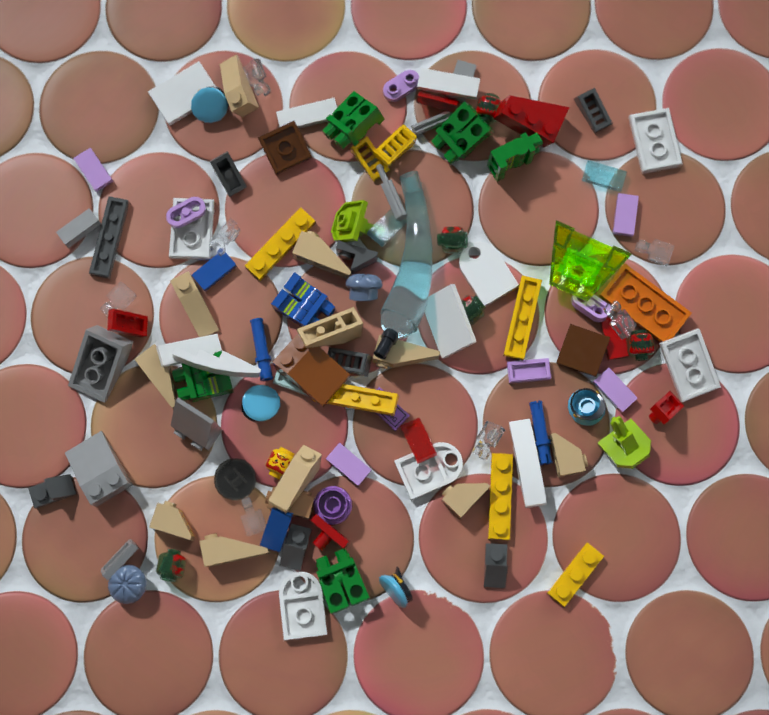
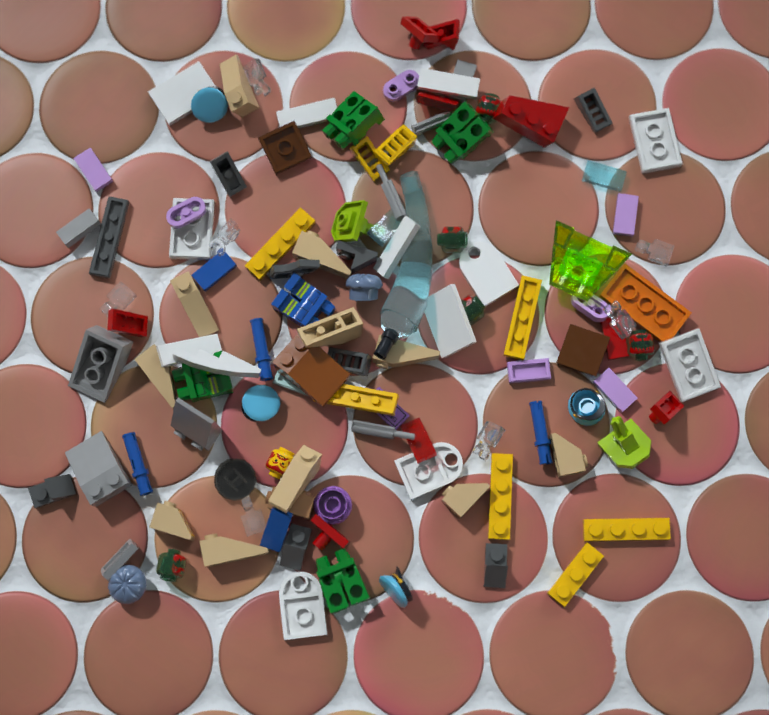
lavender tile [326,442,372,486] -> none
green hips [487,132,543,182] -> none
white slope [509,419,547,508] -> none
none -> blue pin [122,432,154,496]
none -> dark grey tile [269,259,320,279]
none -> light grey axle [351,420,415,440]
none -> white tile [373,216,421,279]
none -> red tile [400,16,440,50]
none -> red slope [424,19,460,50]
none -> yellow plate [583,518,671,541]

